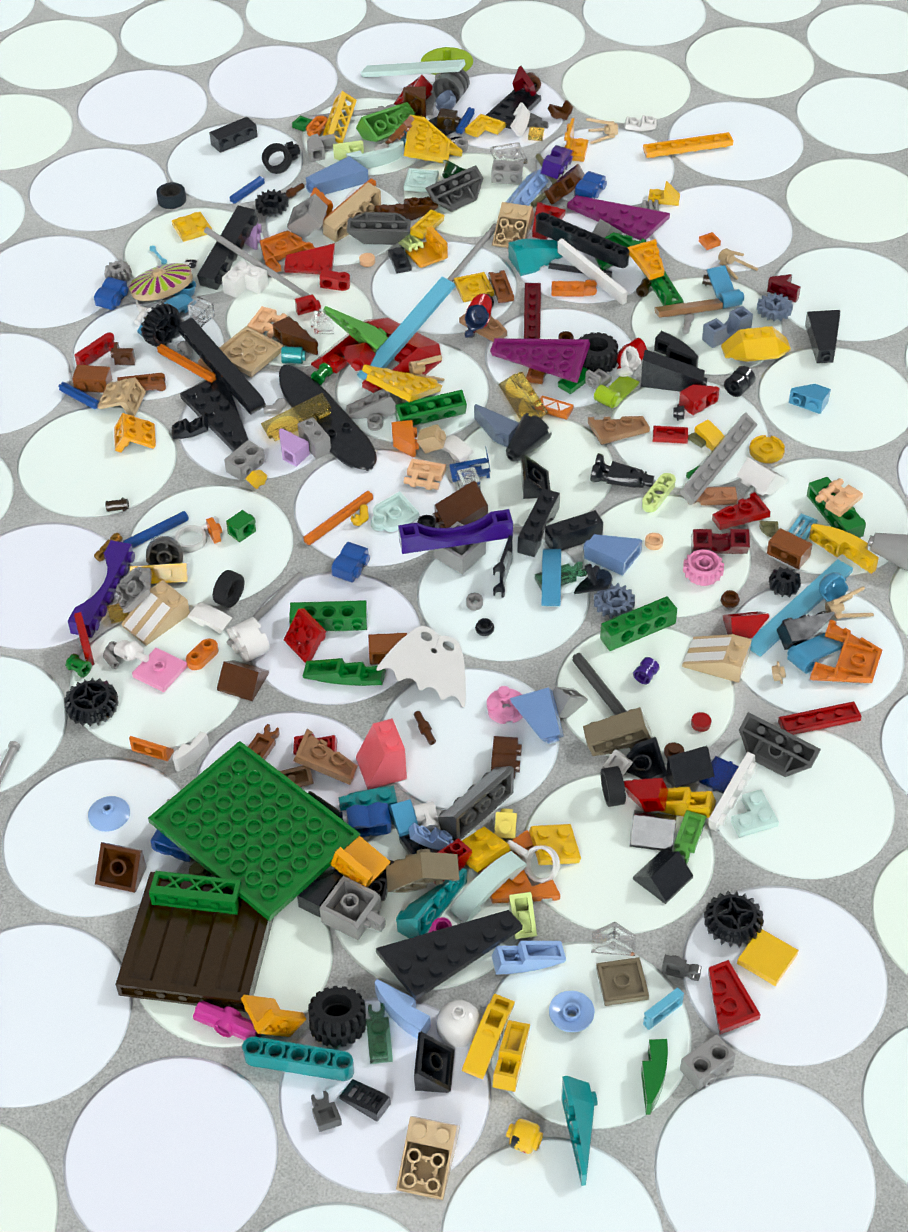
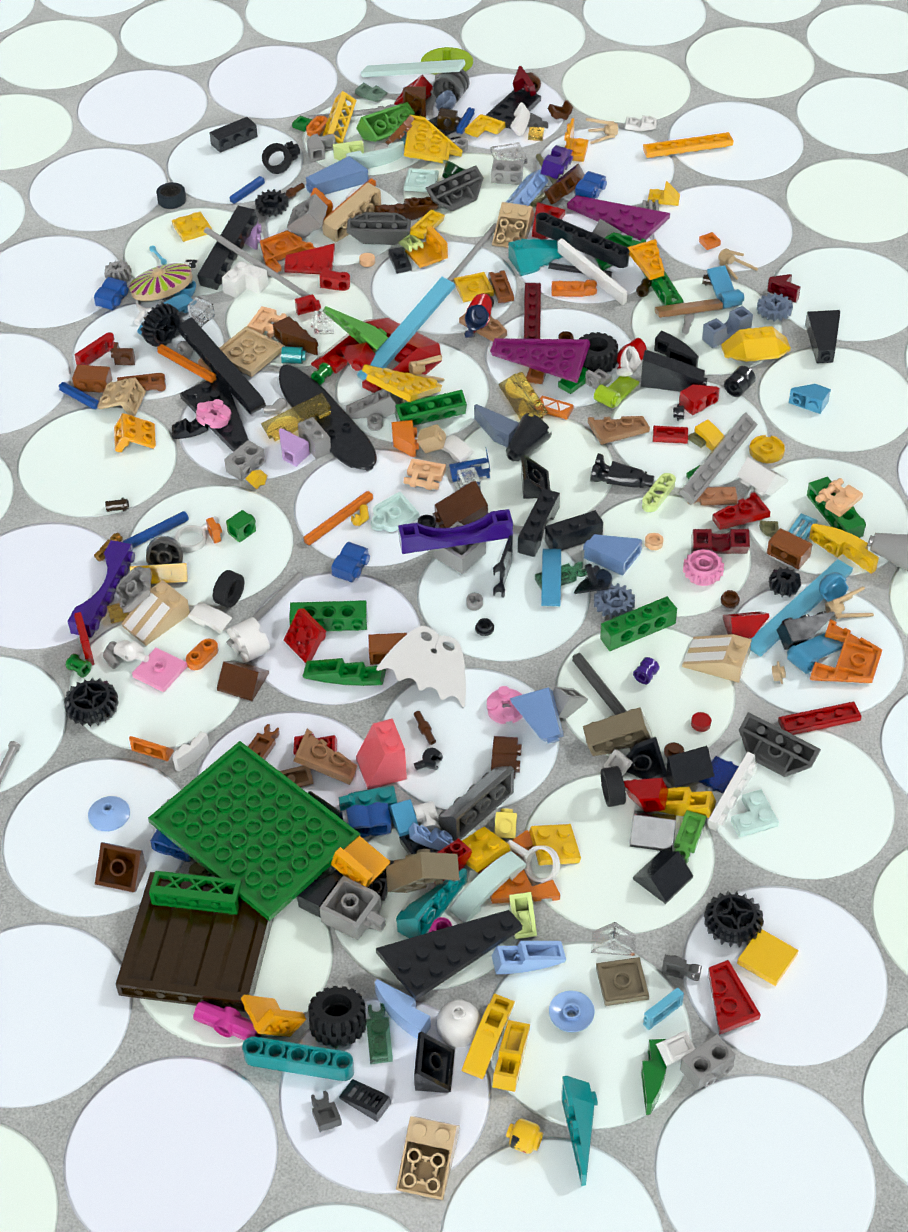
none -> bright pink plate [196,399,231,428]
none -> sand green slope [355,82,388,101]
none -> black piece [413,747,443,771]
none -> white tile [656,1030,695,1066]

